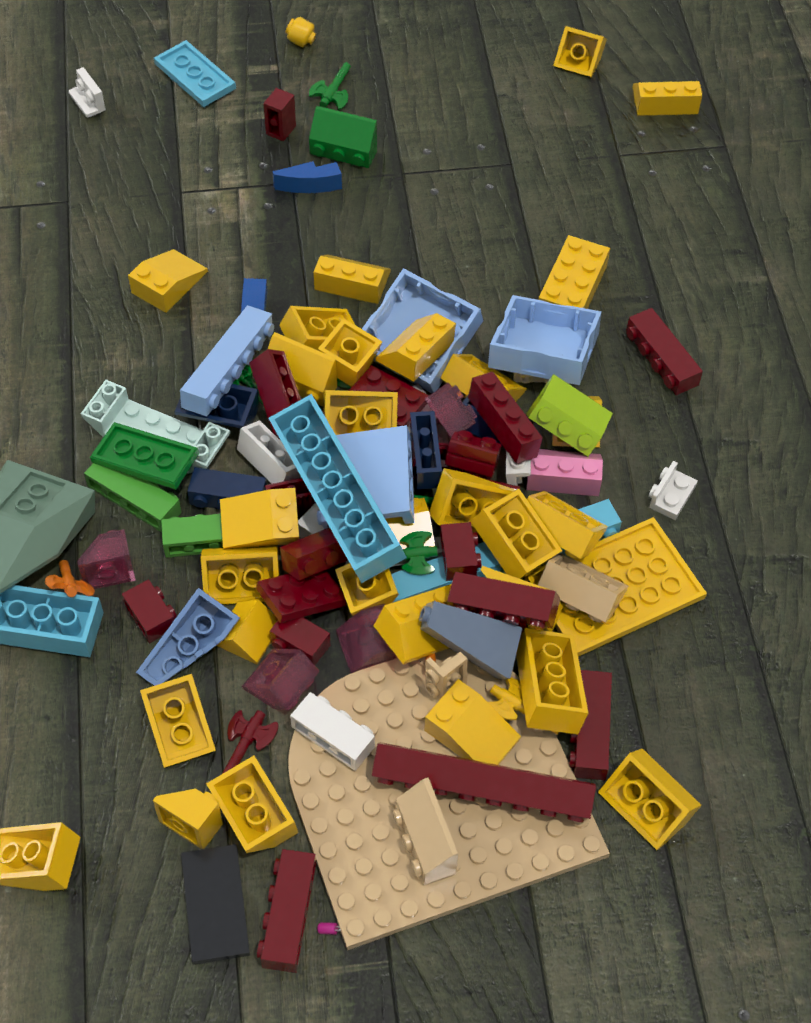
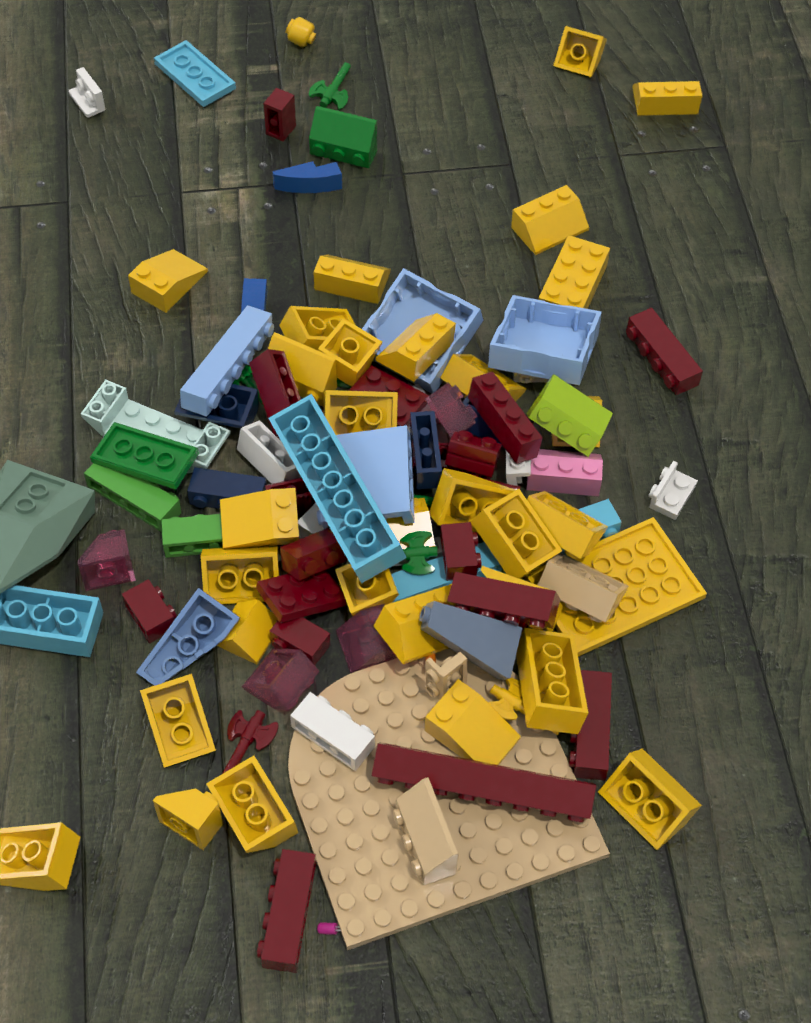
orange piece [45,560,95,597] -> none
black tile [181,844,250,965] -> none
none -> yellow slope [511,185,589,255]

